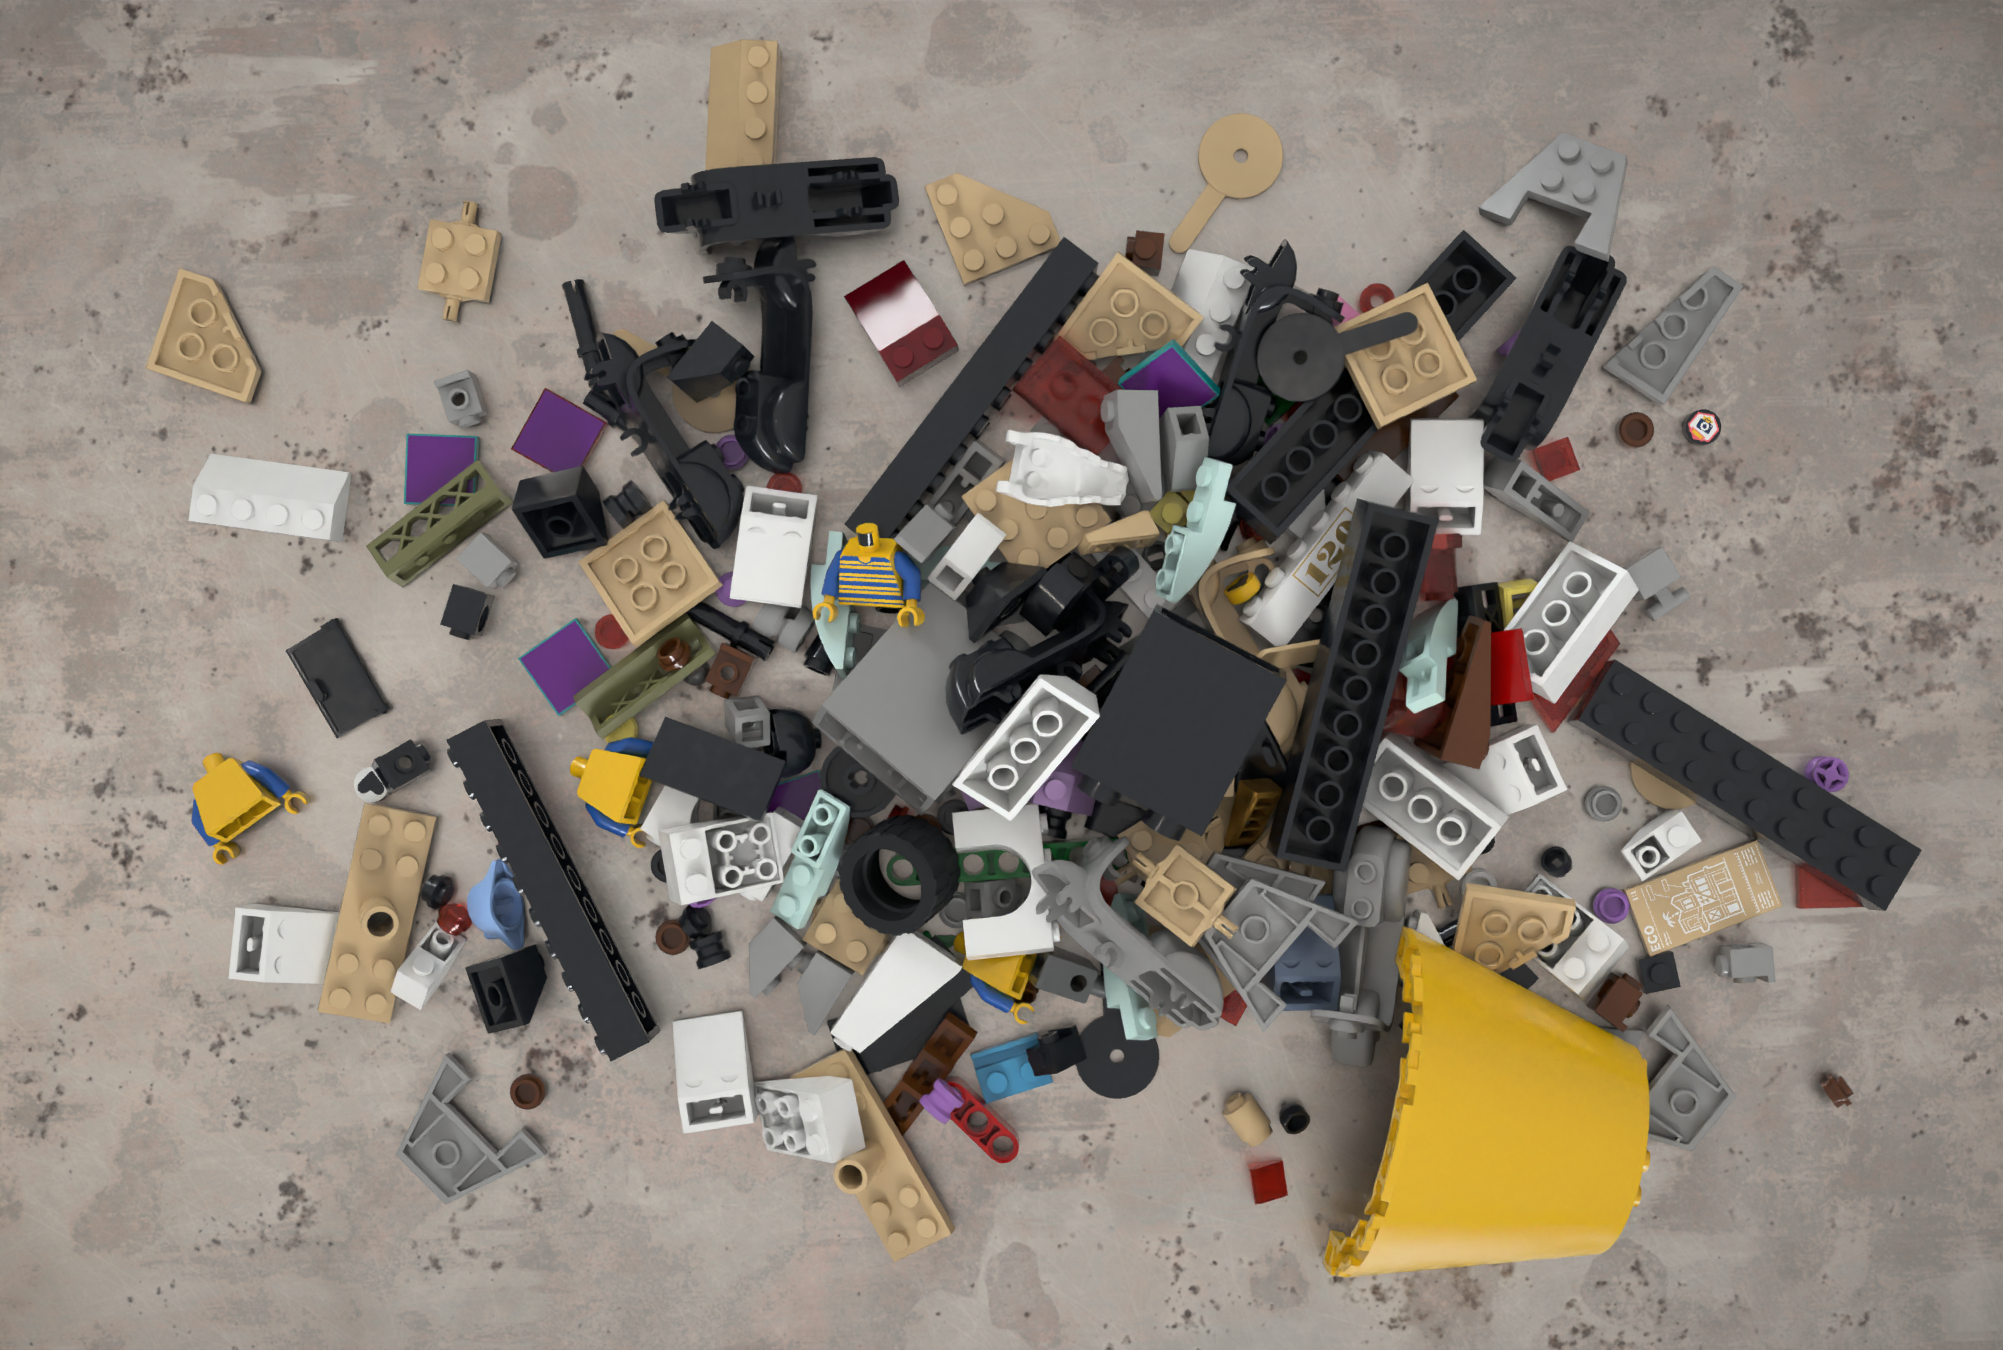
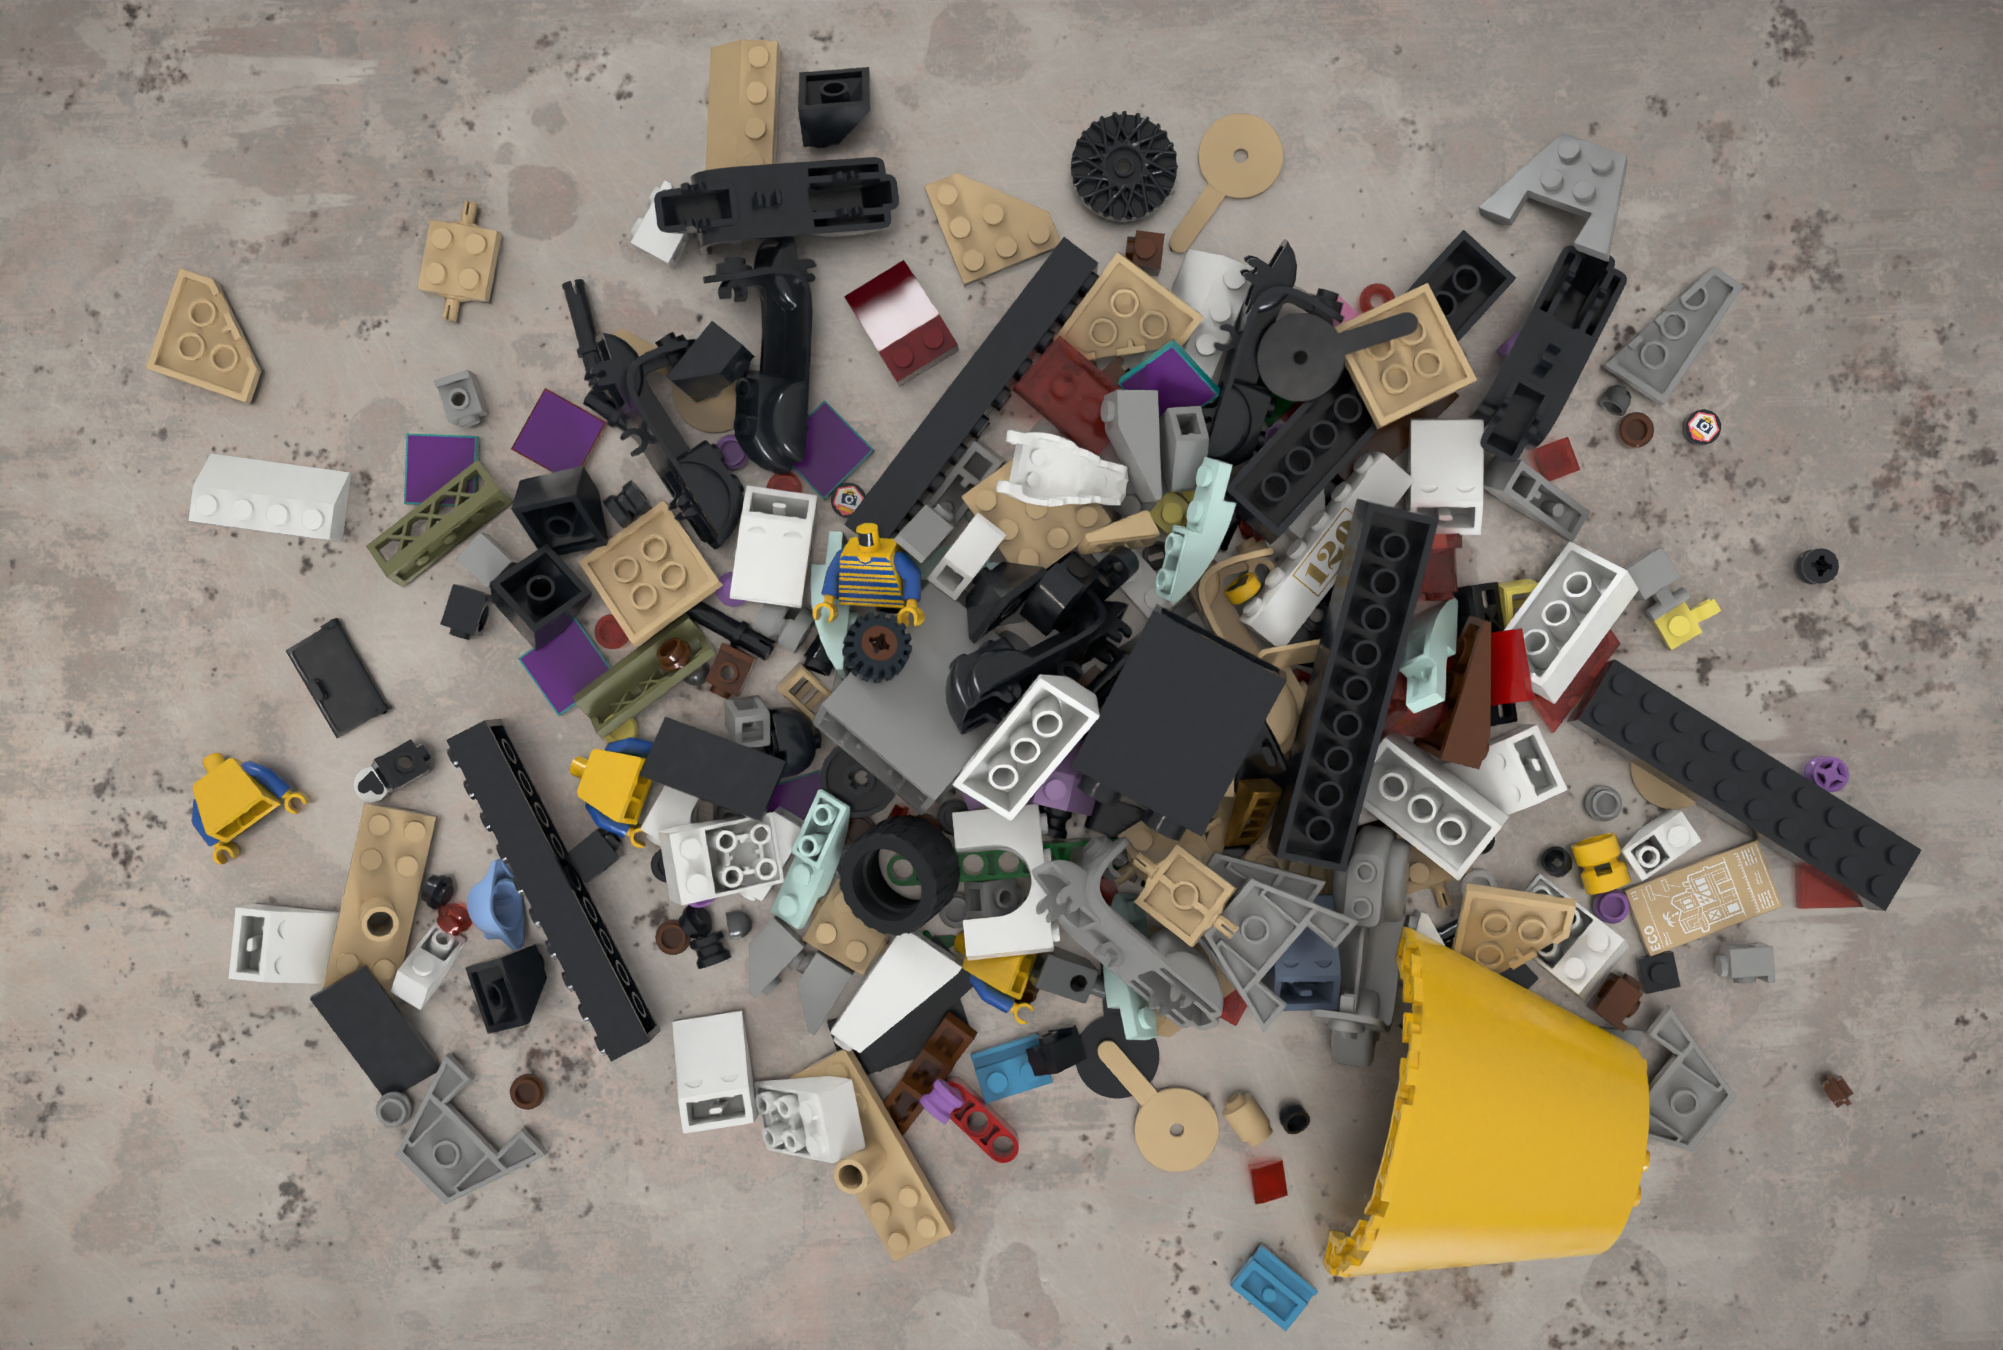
none -> black piece [310,964,440,1096]
none -> light grey plate [376,1091,412,1127]
none -> black slope [490,544,592,651]
none -> black brick [563,828,625,884]
none -> white slope [630,180,690,269]
none -> dark grey hinge [725,911,752,940]
none -> tan slope [776,662,833,722]
none -> dark purple tile [792,400,875,500]
none -> black slope [798,67,870,148]
none -> tile [831,483,866,518]
none -> black wheel [842,611,912,683]
none -> black wheel [1071,111,1178,222]
none -> tan piece [1097,1040,1219,1172]
none -> dark azure plate [1230,1244,1318,1332]
none -> yellow wheel [1571,832,1632,895]
none -> dark grey hinge [1599,385,1632,416]
none -> light yellow plate [1651,598,1721,650]
none -> black wheel [1794,548,1839,585]

